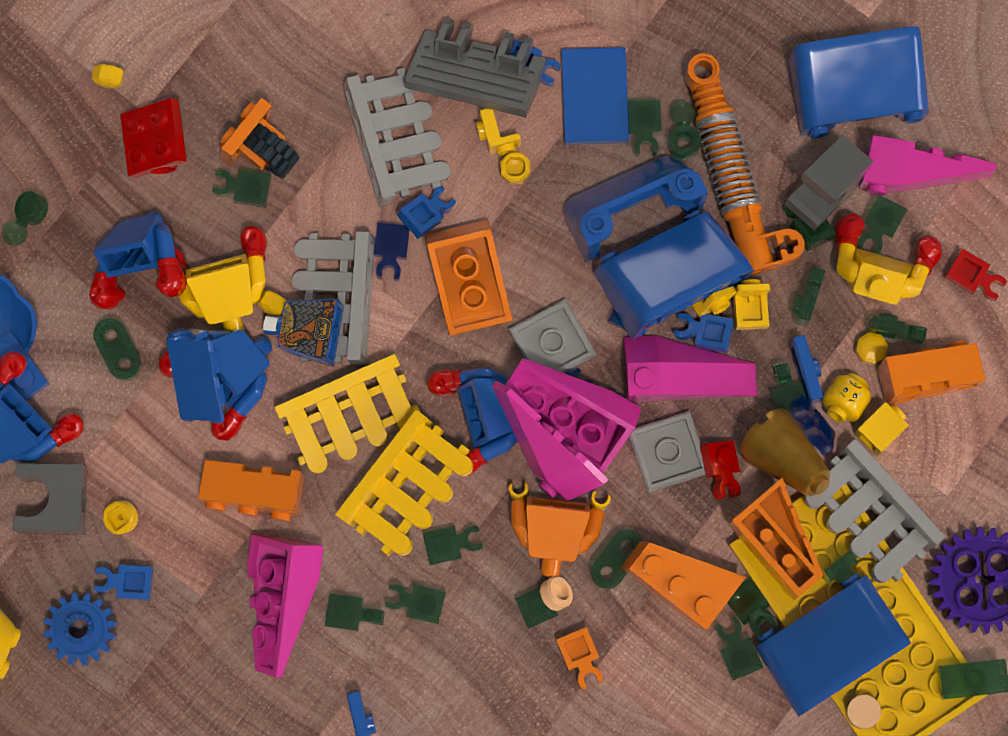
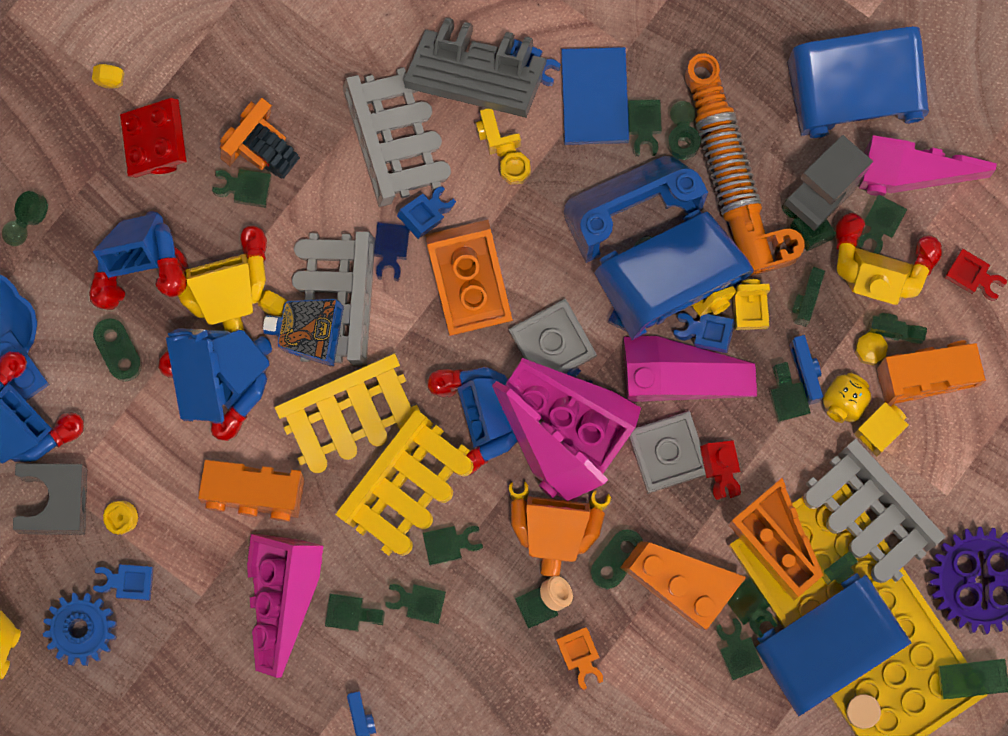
pearl gold cone [740,408,831,496] -> none
clear blue plate [790,395,835,455] -> none

